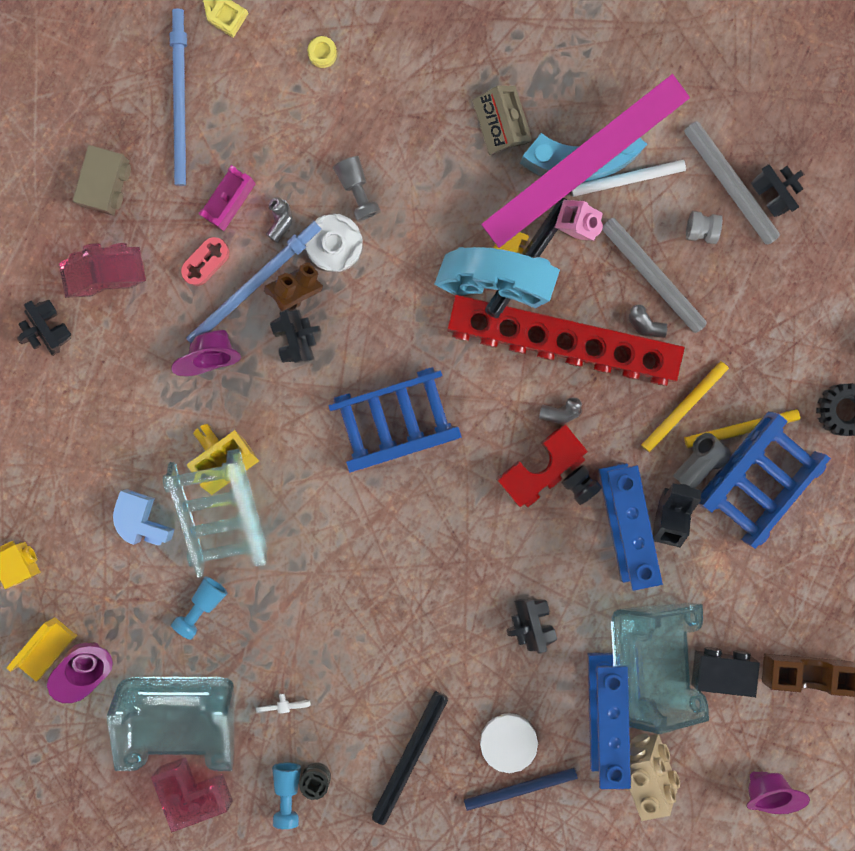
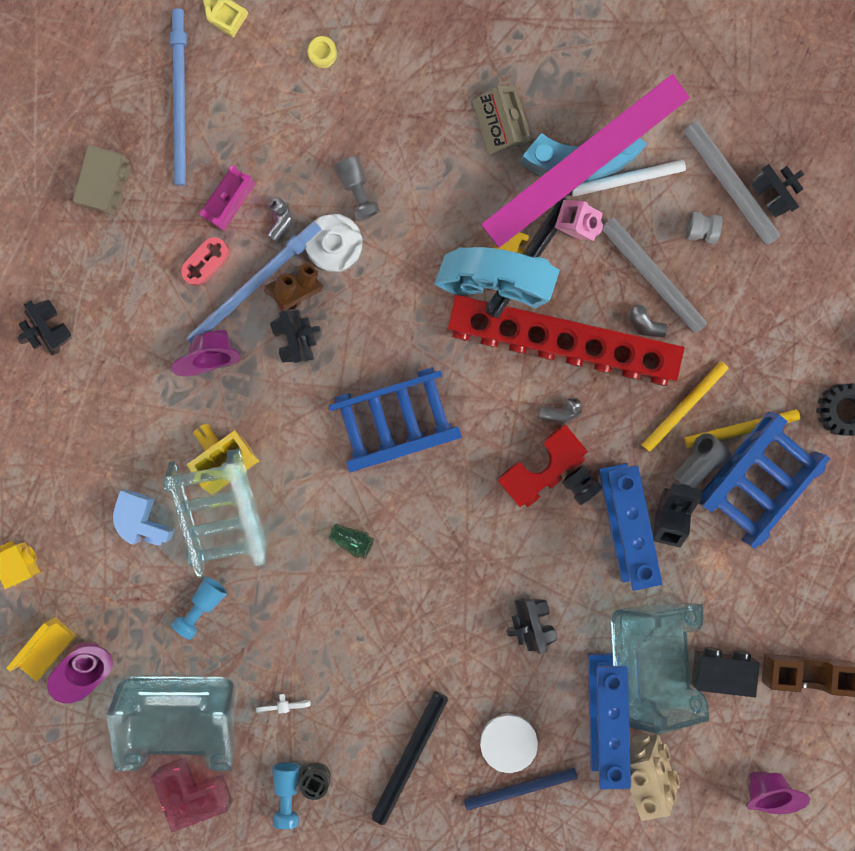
clear pink brick [59,243,146,298] -> none
none -> clear green cone [329,524,374,559]

